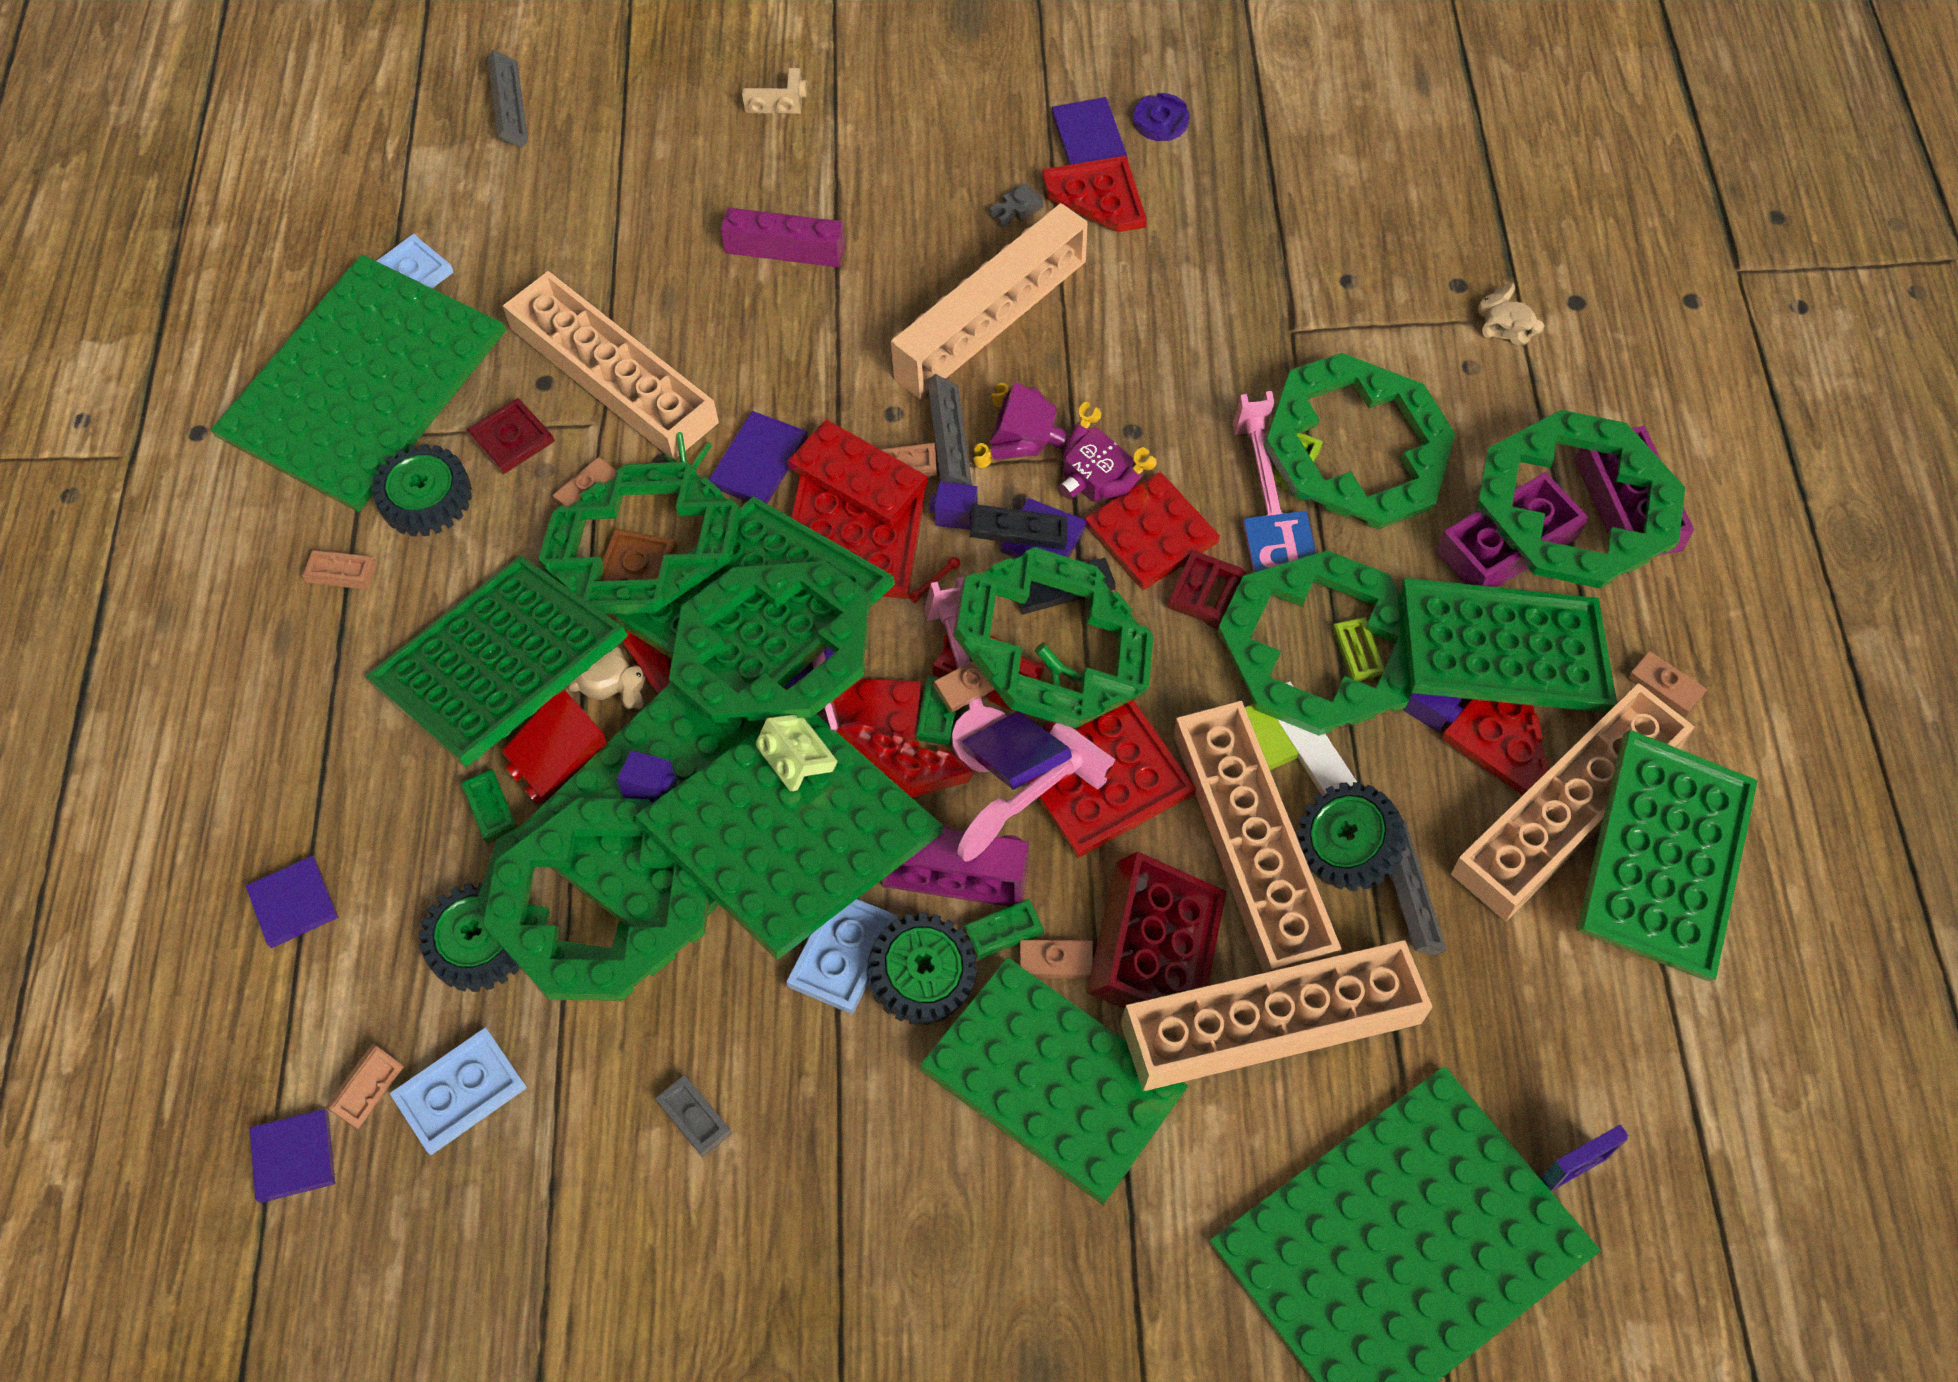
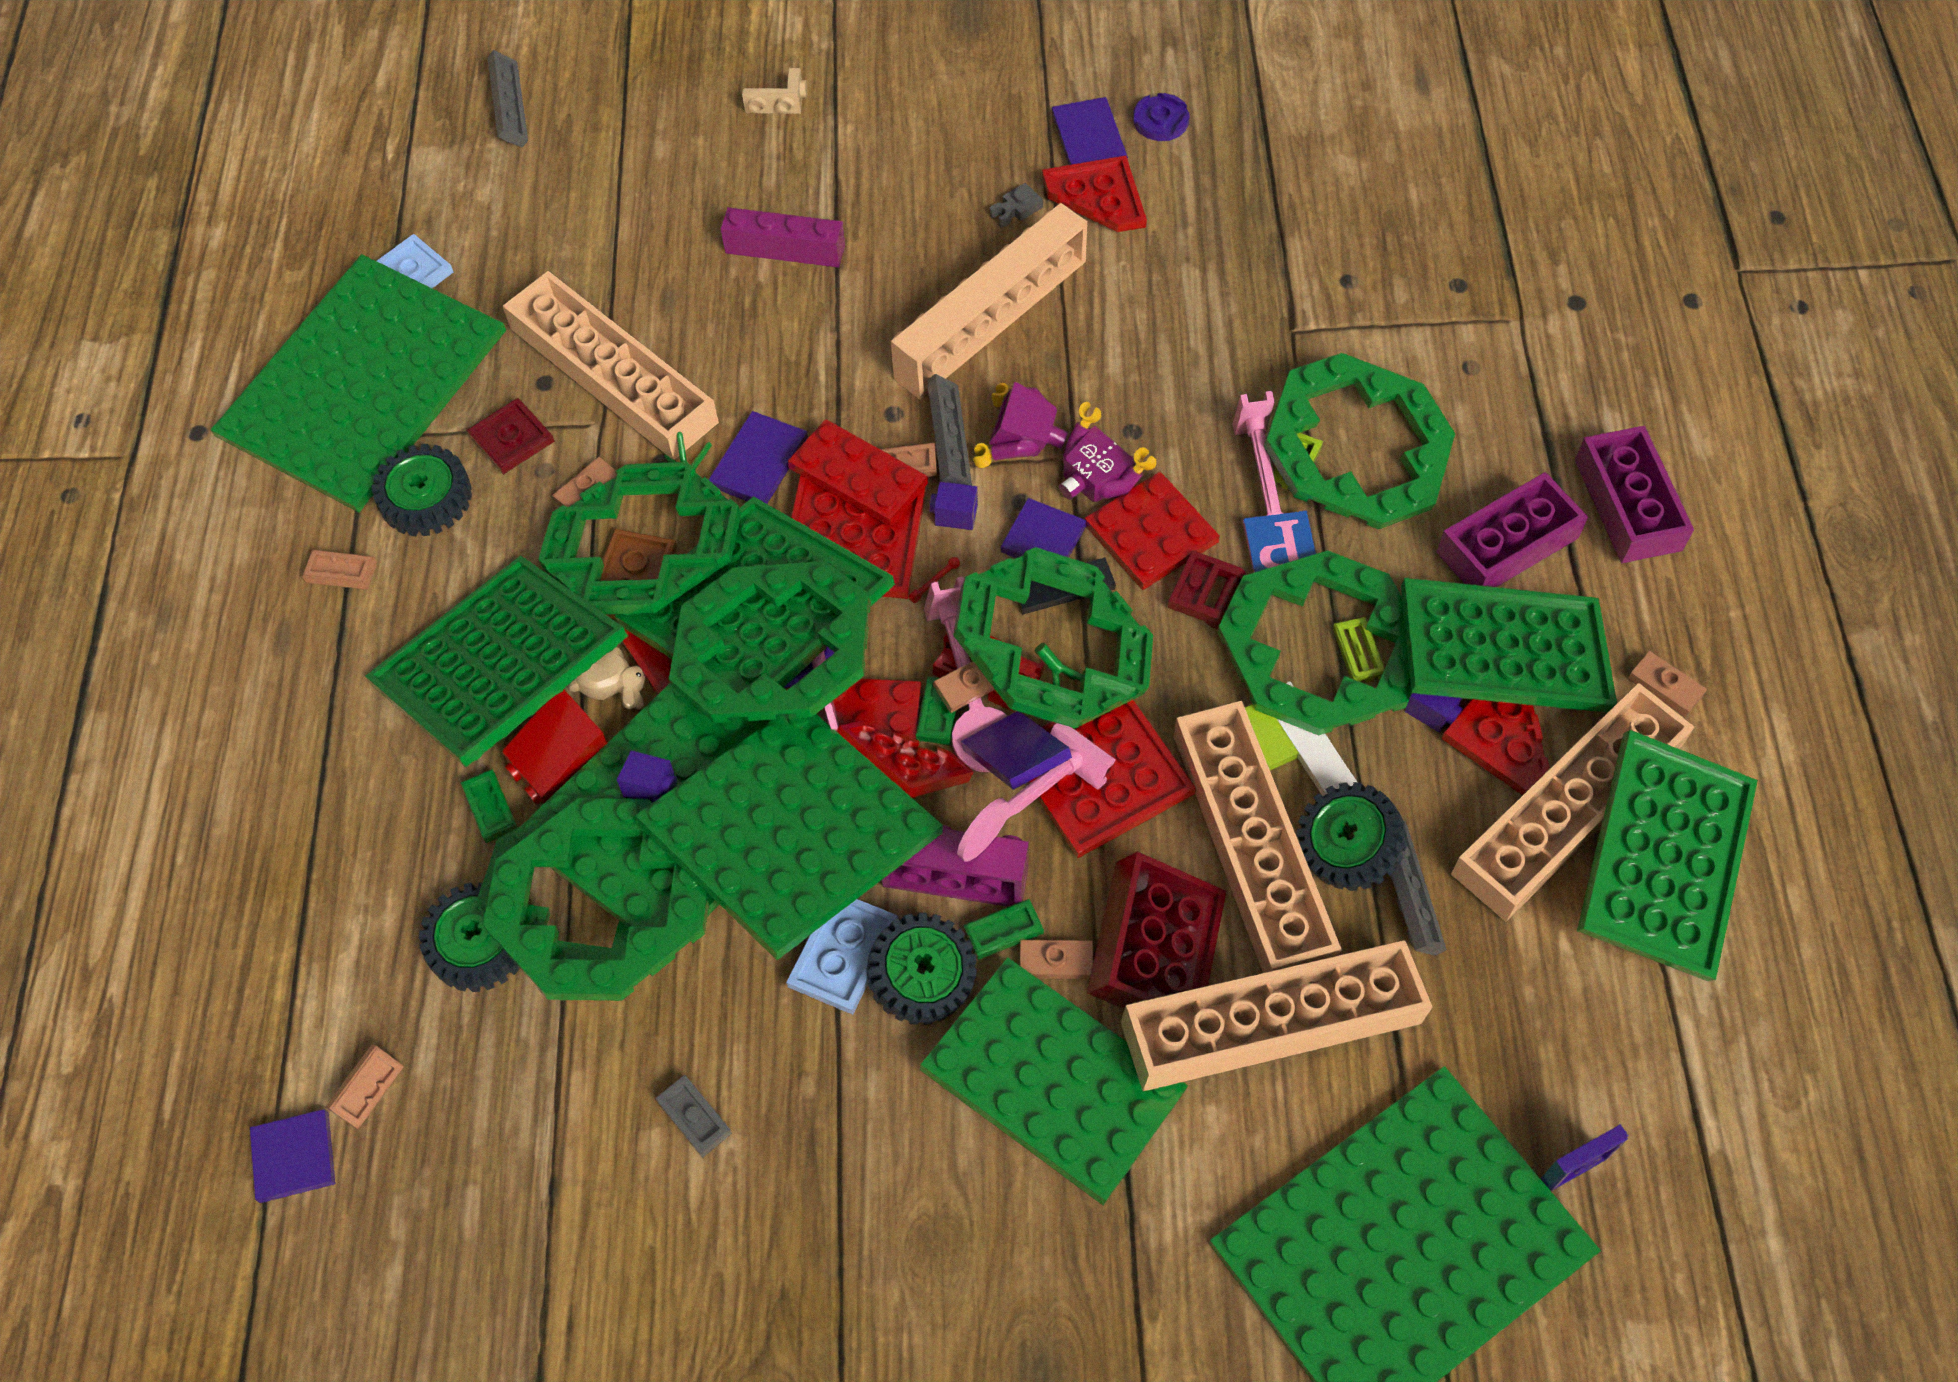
dark purple tile [246,855,339,948] -> none
light blue plate [389,1027,527,1155] -> none
yellowish green bracket [756,715,838,791] -> none
black tile [969,504,1067,550] -> none
green plate [1476,410,1686,589] -> none
tan animal [1478,282,1544,345] -> none

